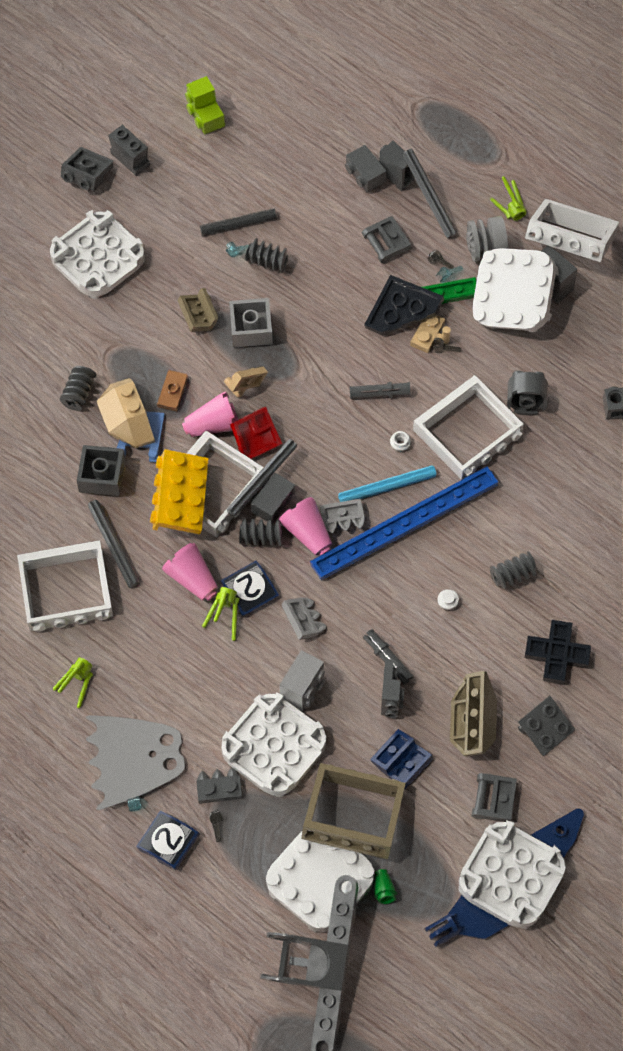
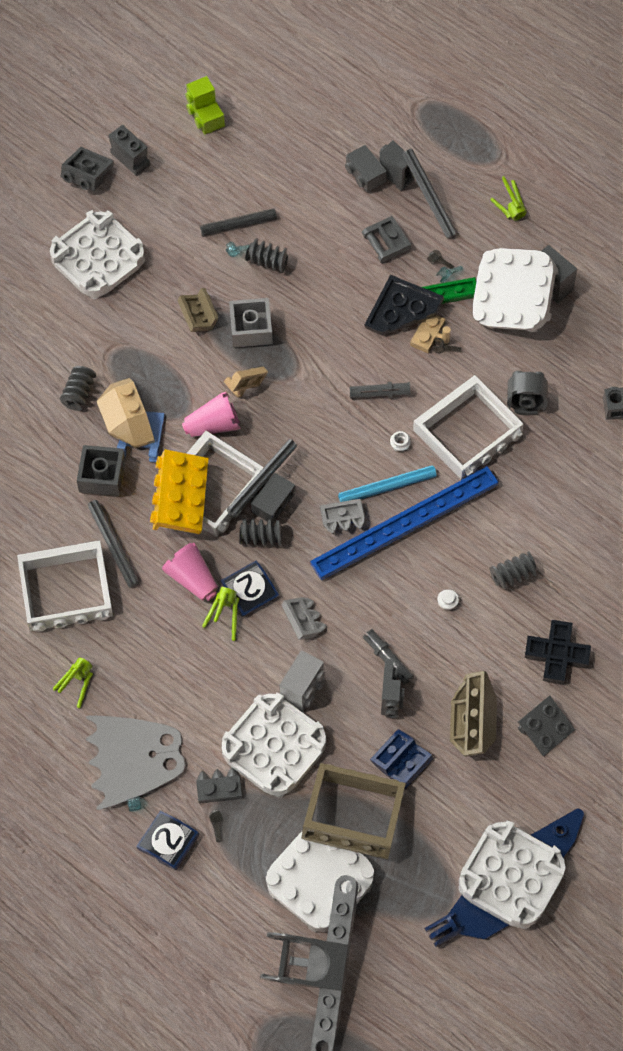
medium nougat plate [157,370,188,412] -> none
red plate [230,407,282,459] -> none
bright pink cone [279,497,332,556] -> none
green cone [375,869,397,904] -> none
light grey wheel [466,216,508,262] -> none
dark grey plate [471,773,517,822] -> none
white window [525,199,619,262] -> none

